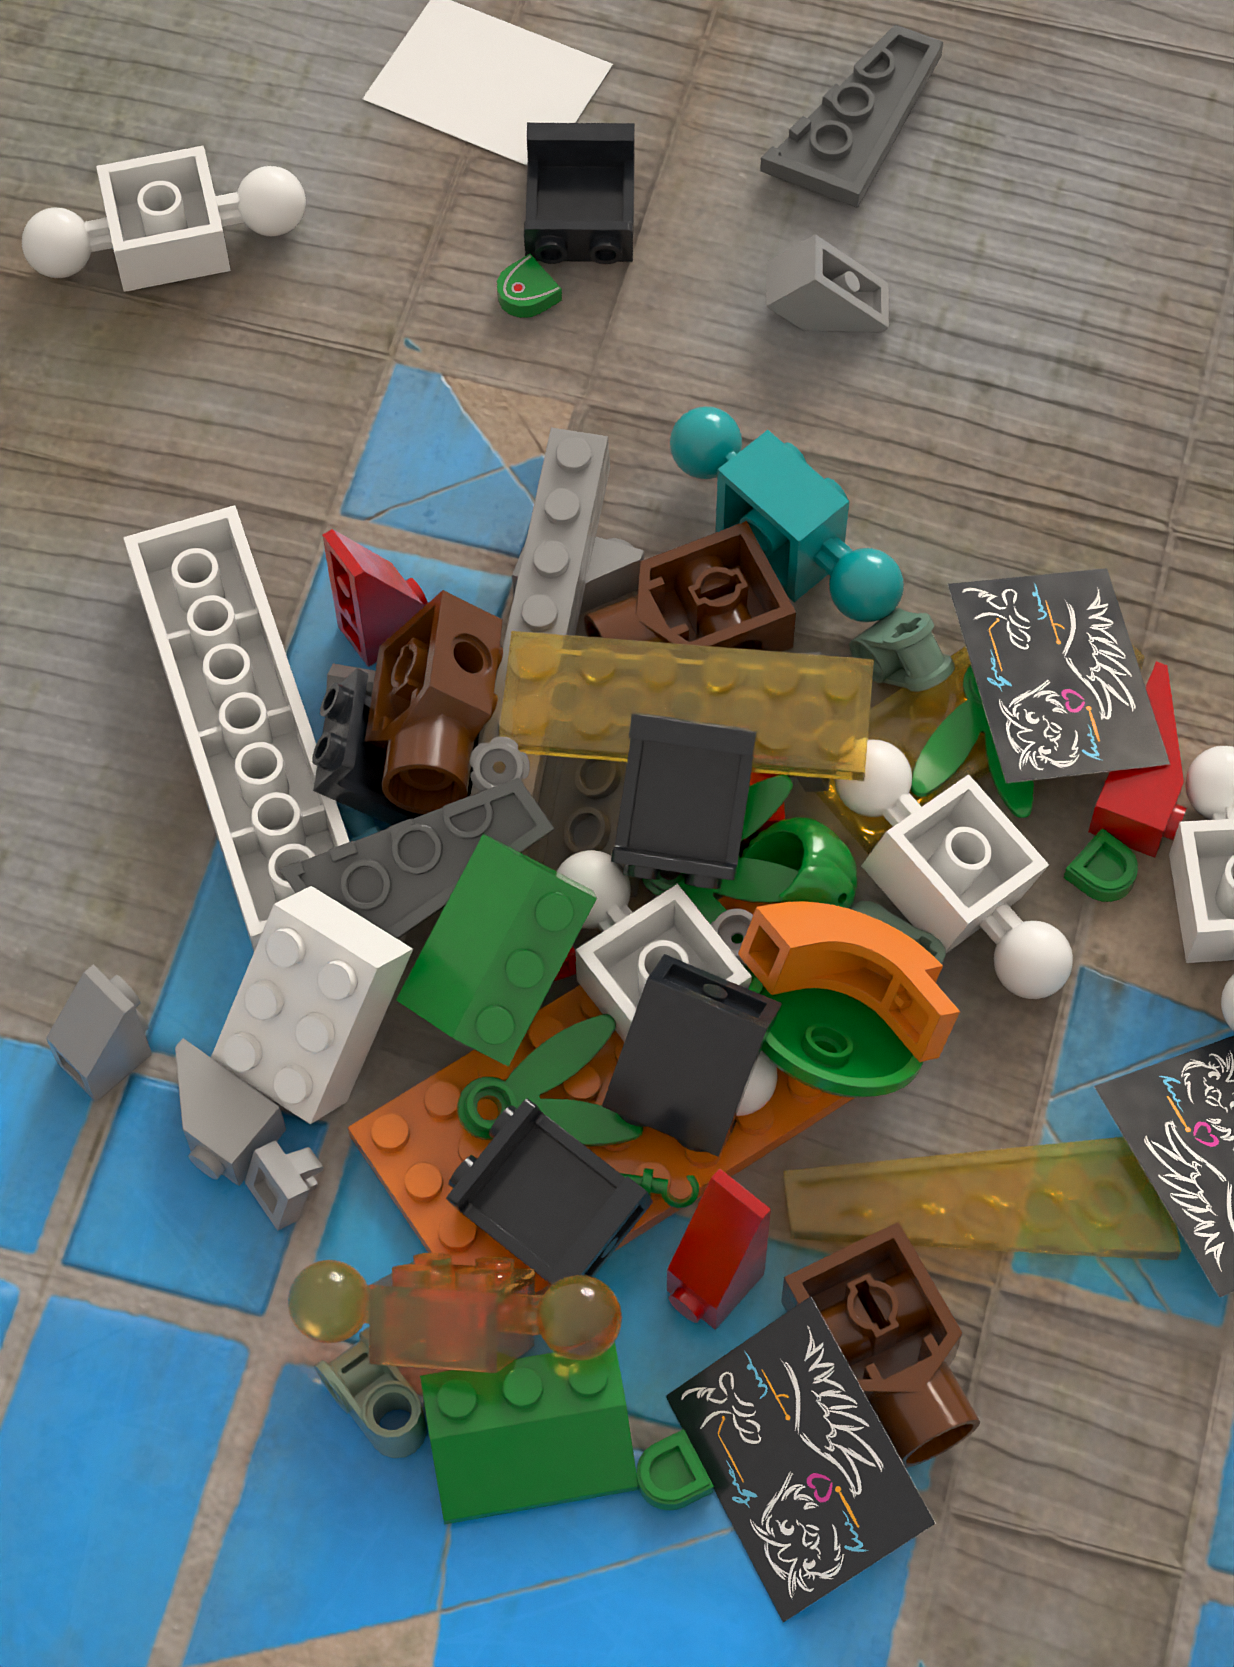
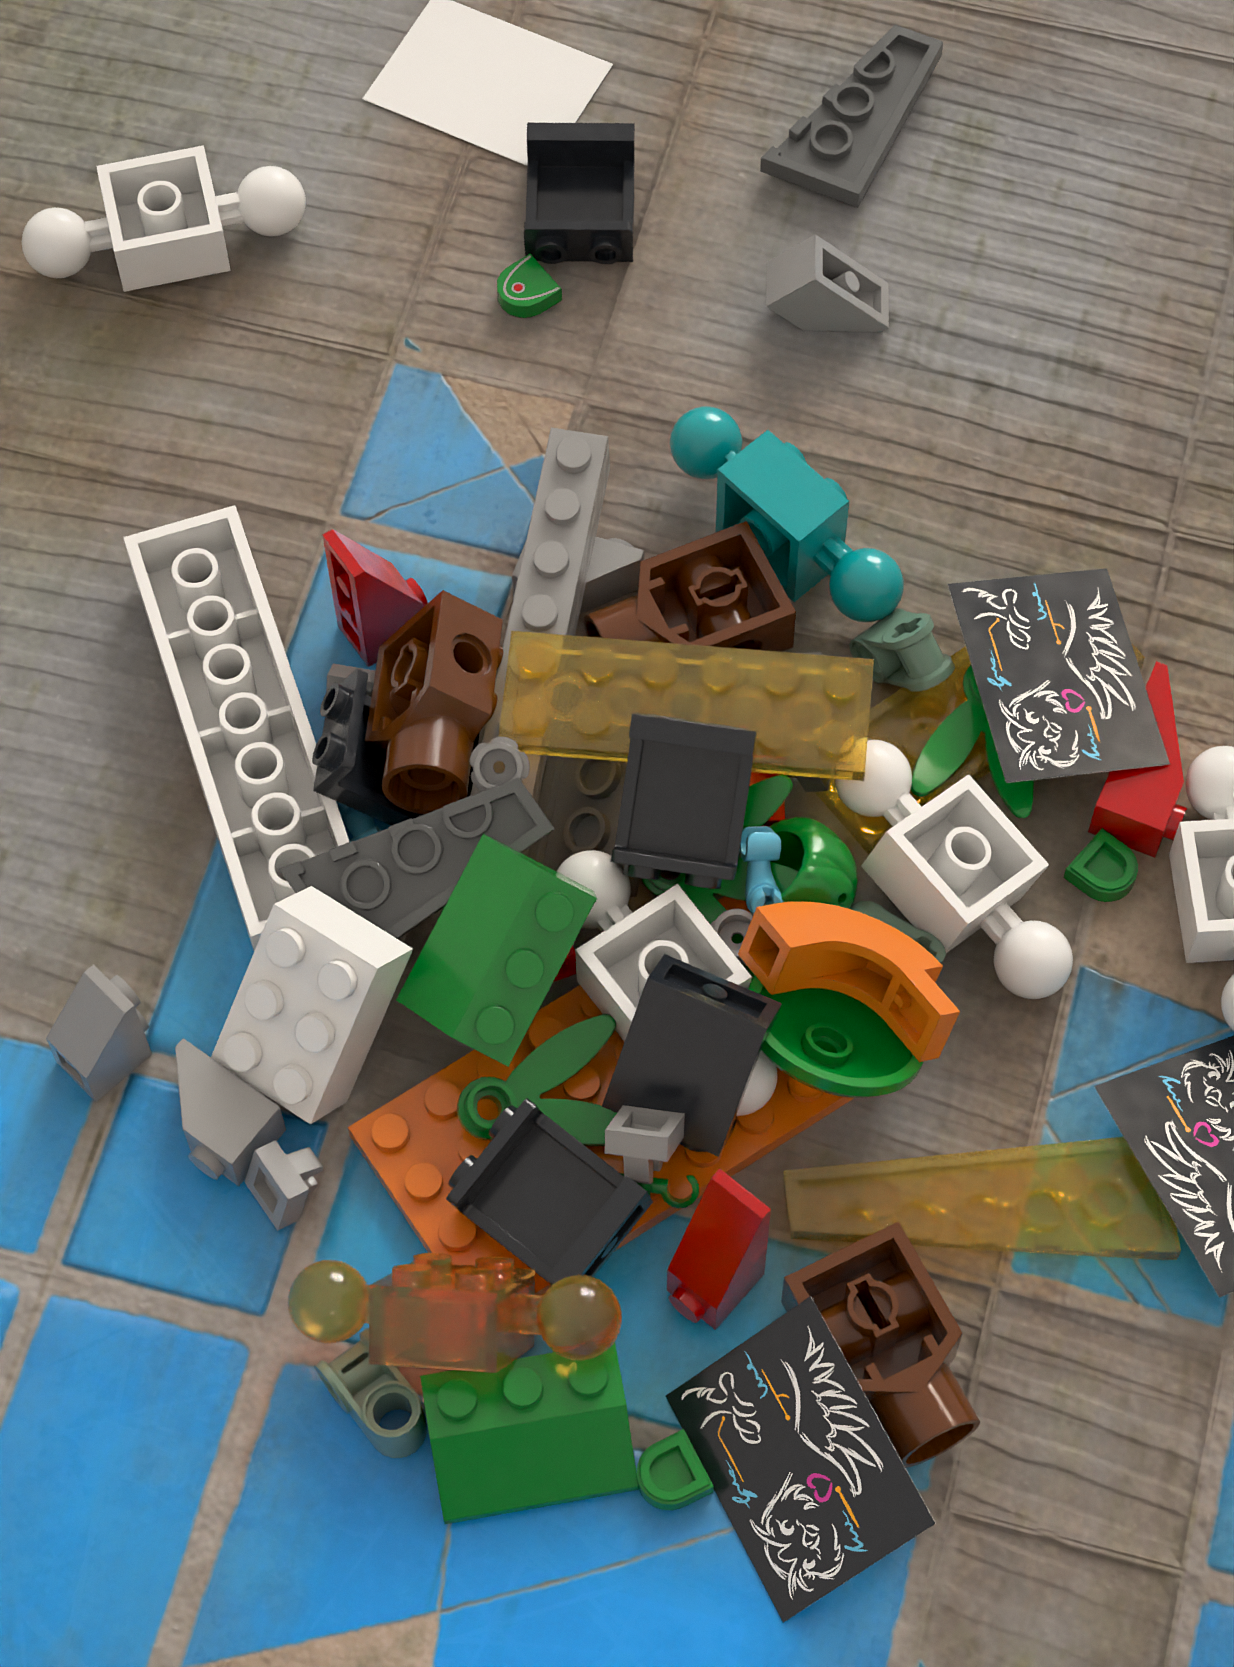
none -> light grey tile [605,1105,685,1184]
none -> medium azure arm [740,826,784,915]

